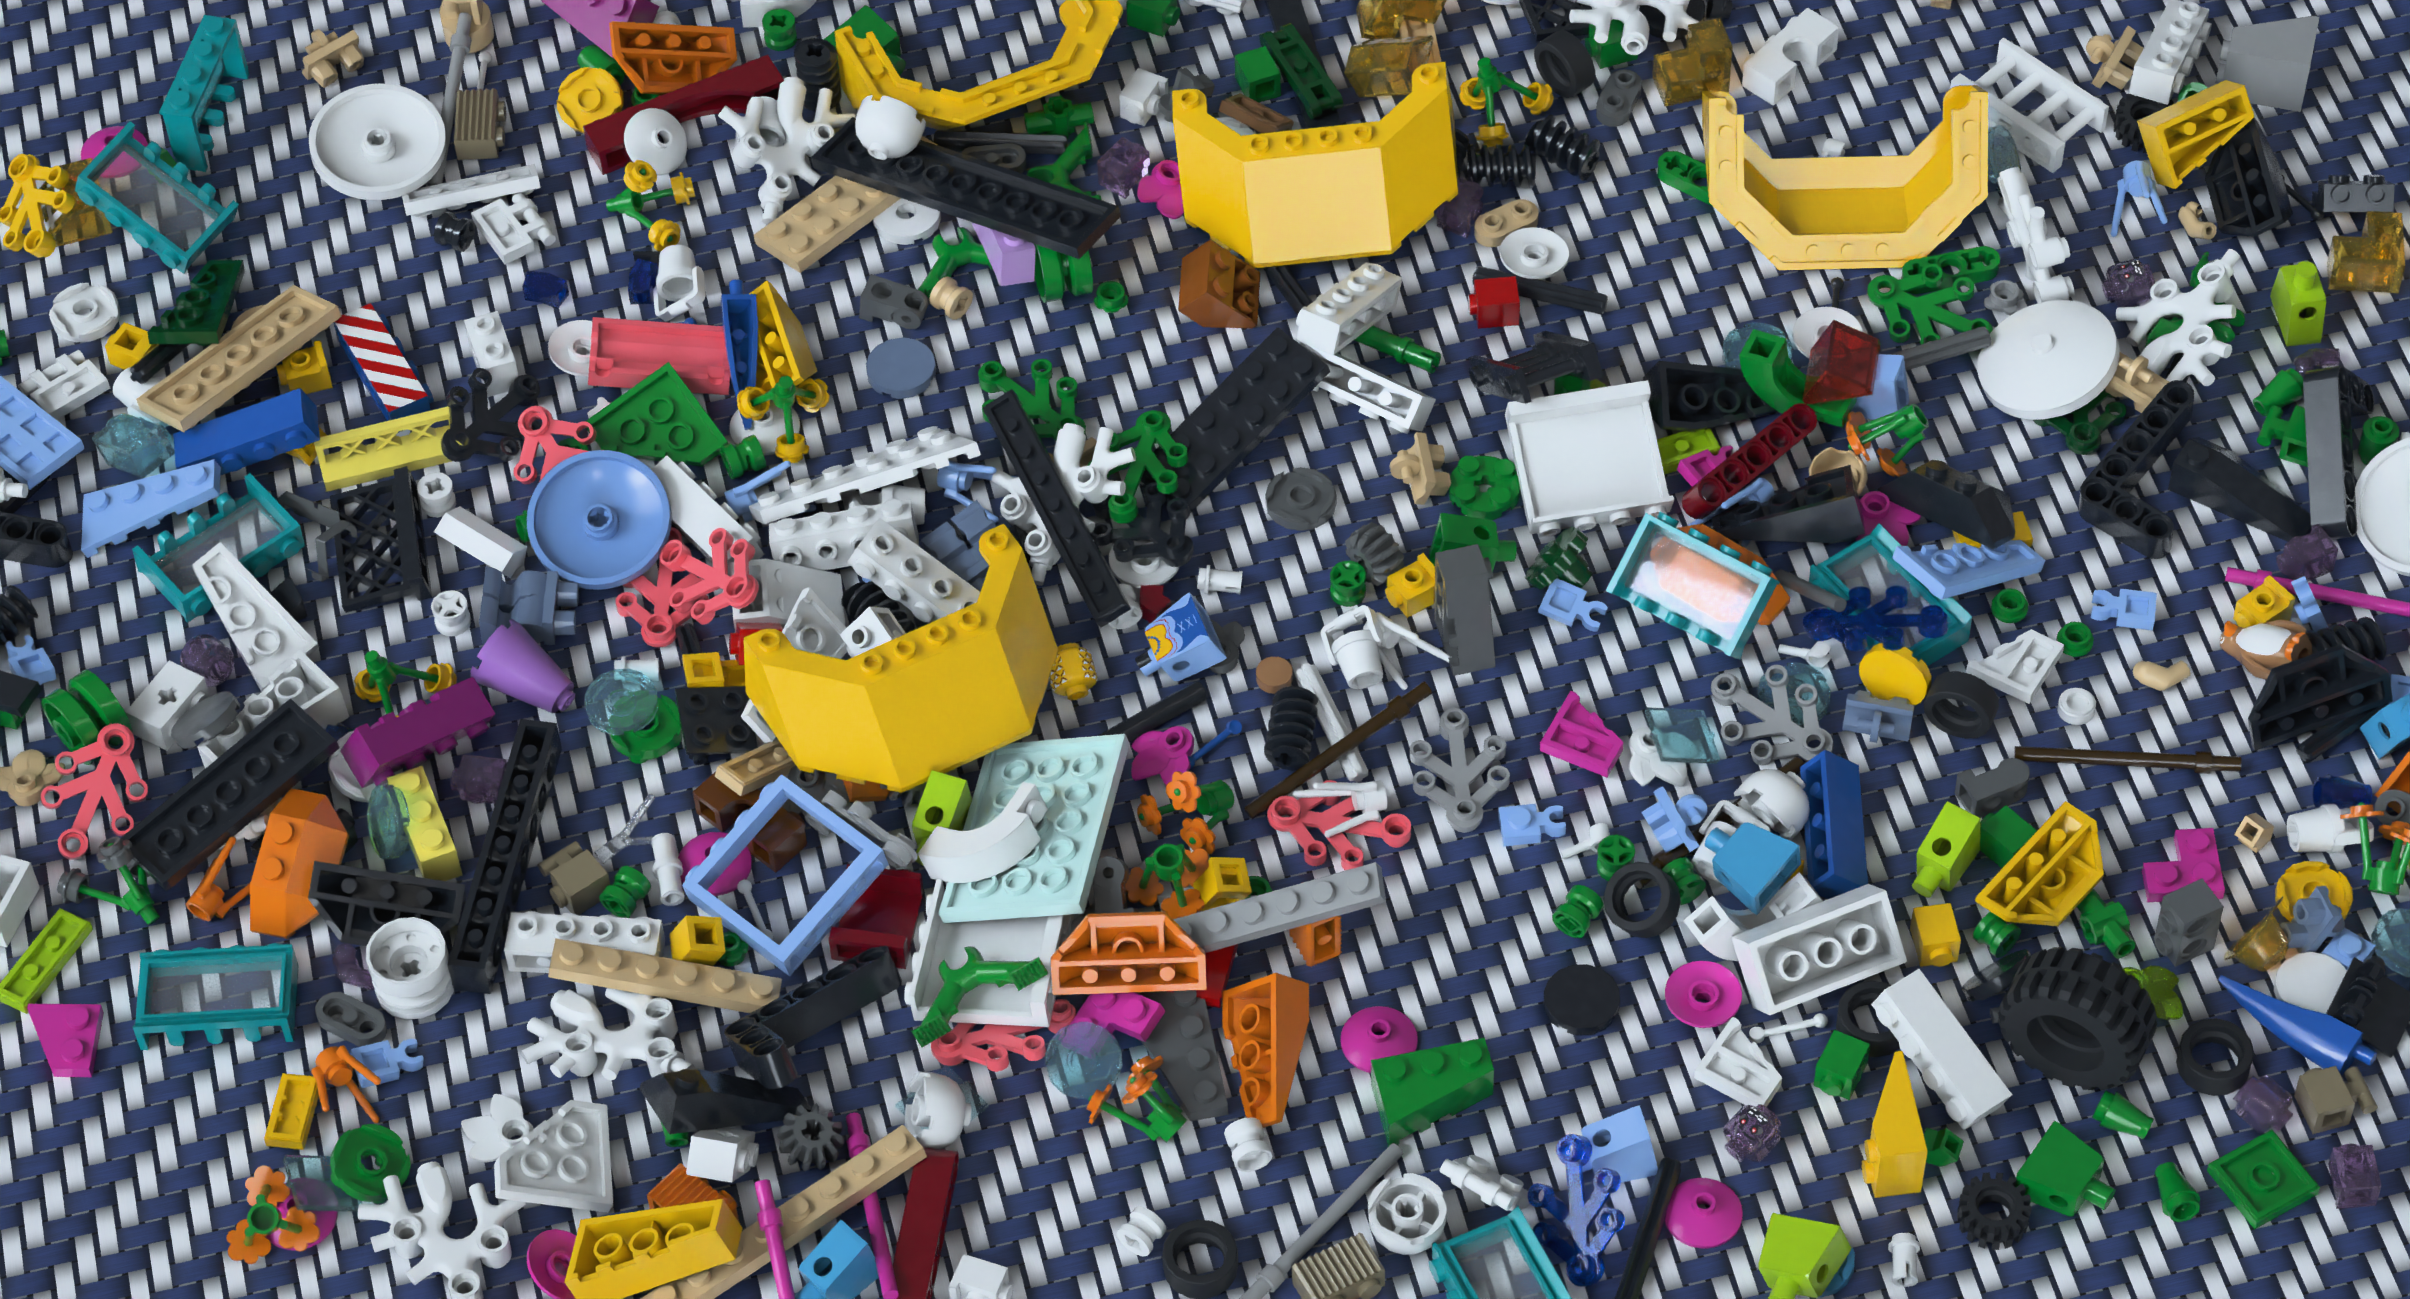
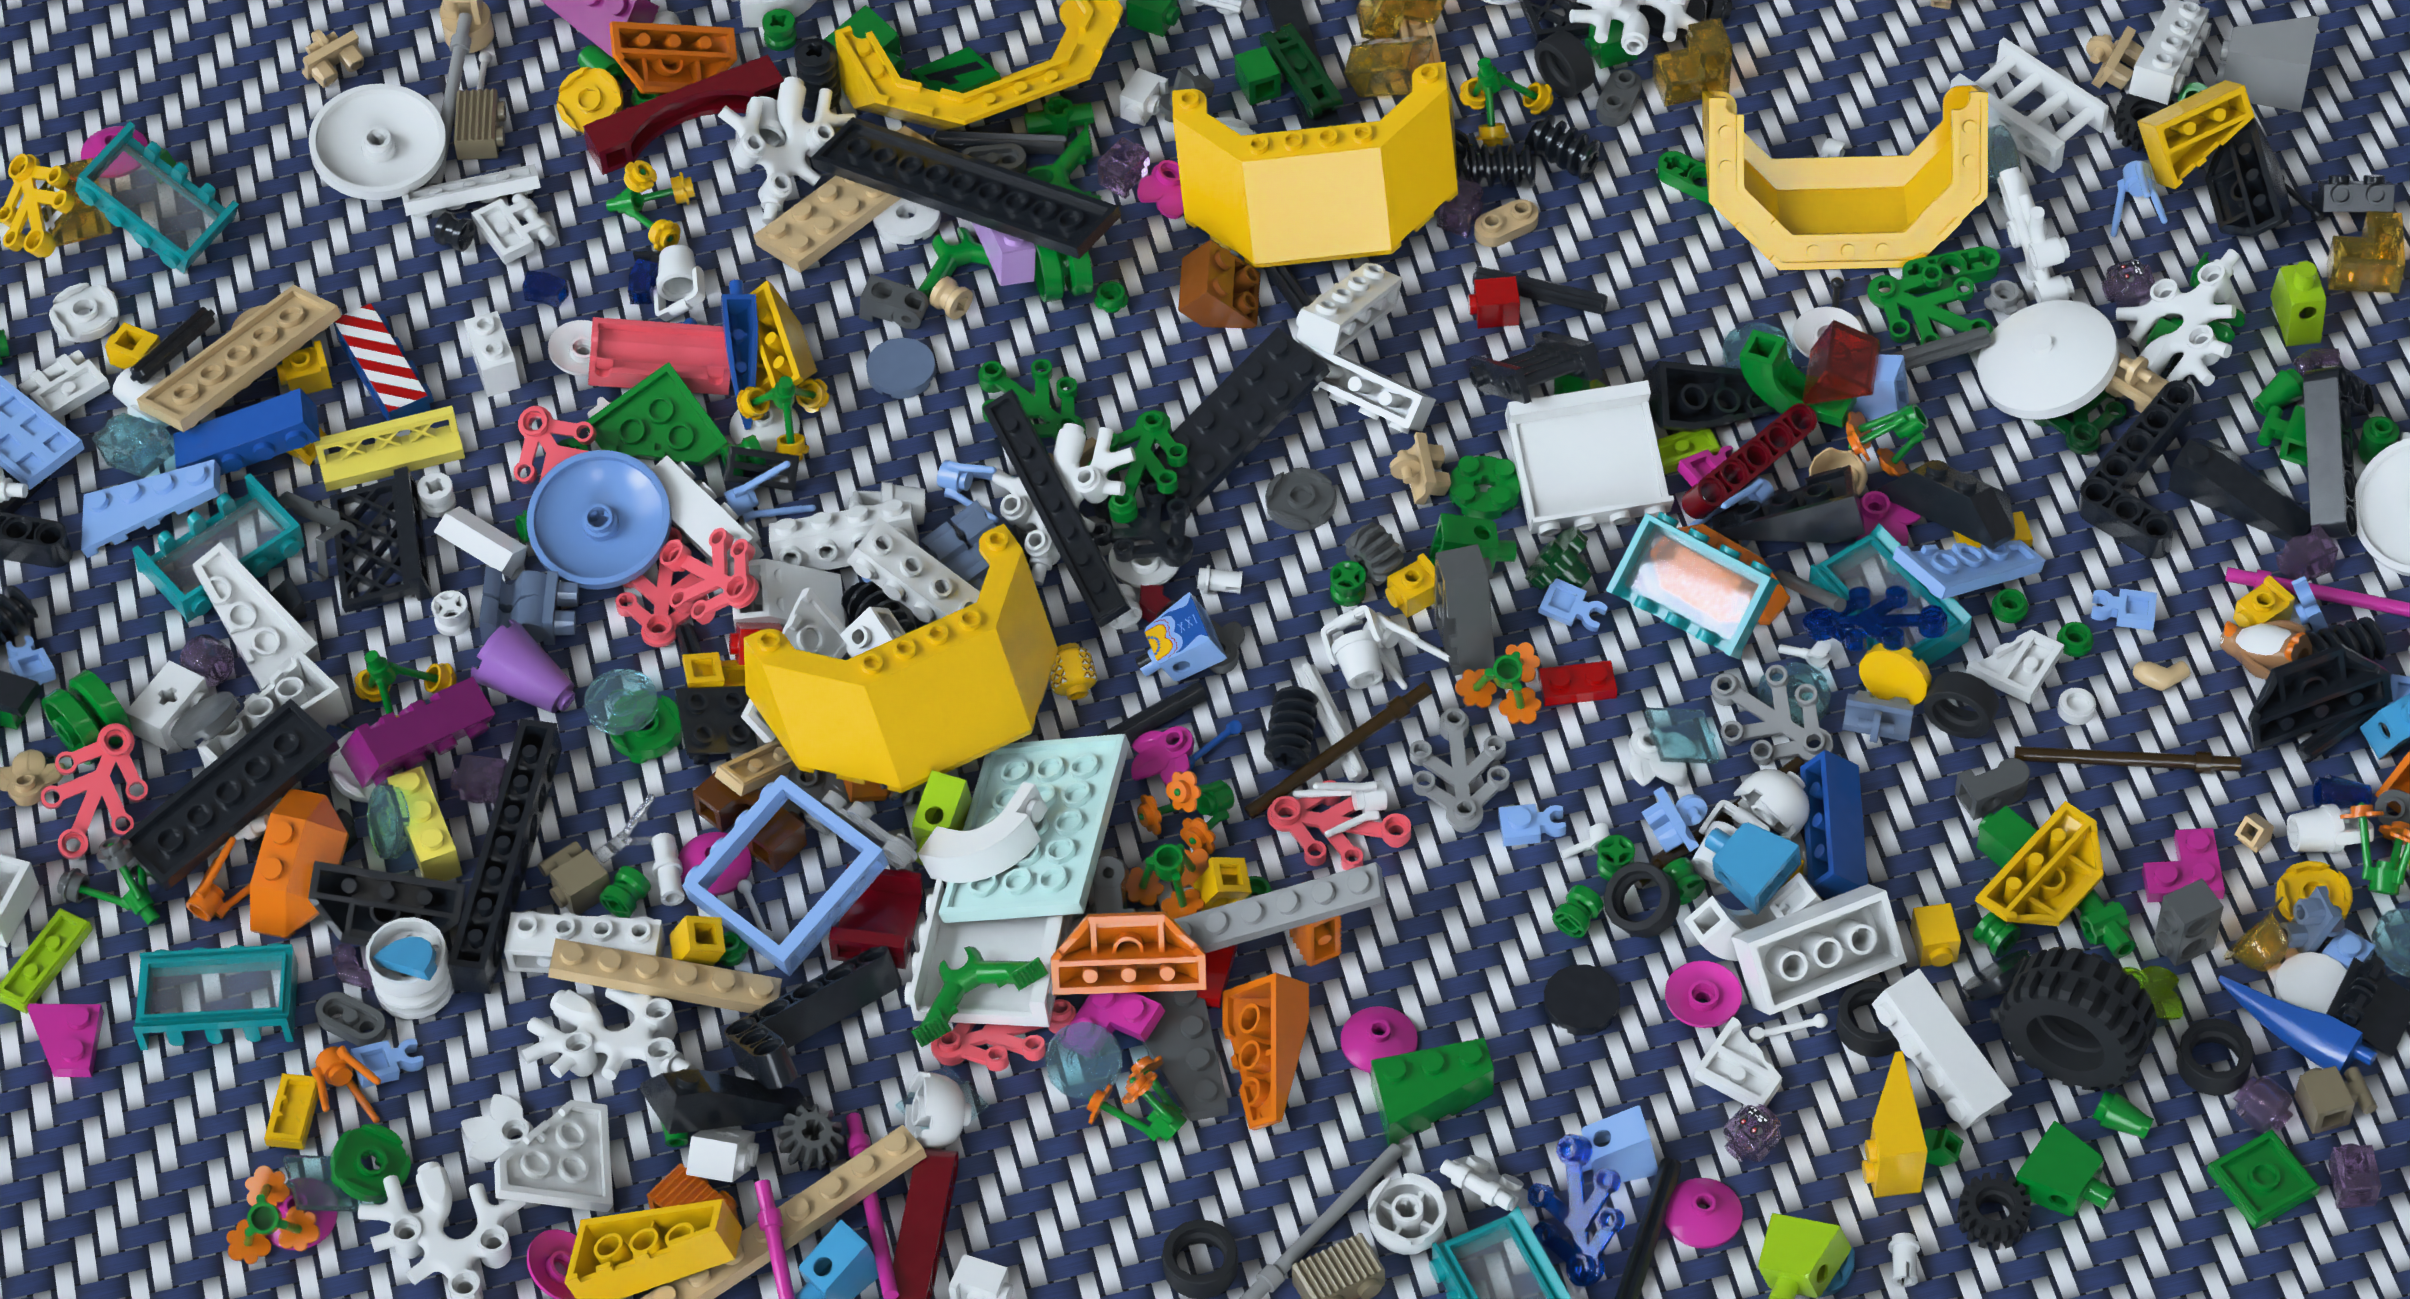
dark green wing [147,260,245,346] -> none
teal window [159,15,250,172] -> none
black plant [441,368,541,462] -> none
white pin [614,656,660,685] -> none
white dish [624,108,687,175] -> none
white wing [749,426,981,524] -> none
white cylinder [855,95,926,160] -> none
white wheel [1116,1206,1167,1257] -> none
medium nougat tile [1219,93,1294,133] -> none
white wheel [1224,1117,1272,1172] -> none
medium nougat tile [1256,657,1293,694] -> none
green pin [1354,326,1441,374] -> none
white dish [1500,227,1569,279] -> none
dark pink wing [1540,691,1623,778] -> none
white arch [1742,8,1839,106] -> none
green brick [1814,1030,1870,1100] -> none
lime torso [1912,801,1981,898] -> none
green cone [2155,1162,2200,1222] -> none
tan arm [2178,201,2217,240] -> none
none -> dark azure tile [372,937,437,981]
none -> black tile [723,446,800,491]
none -> green tile [910,46,1001,93]
none -> orange plant [1455,642,1542,724]
none -> red plate [1538,660,1617,706]

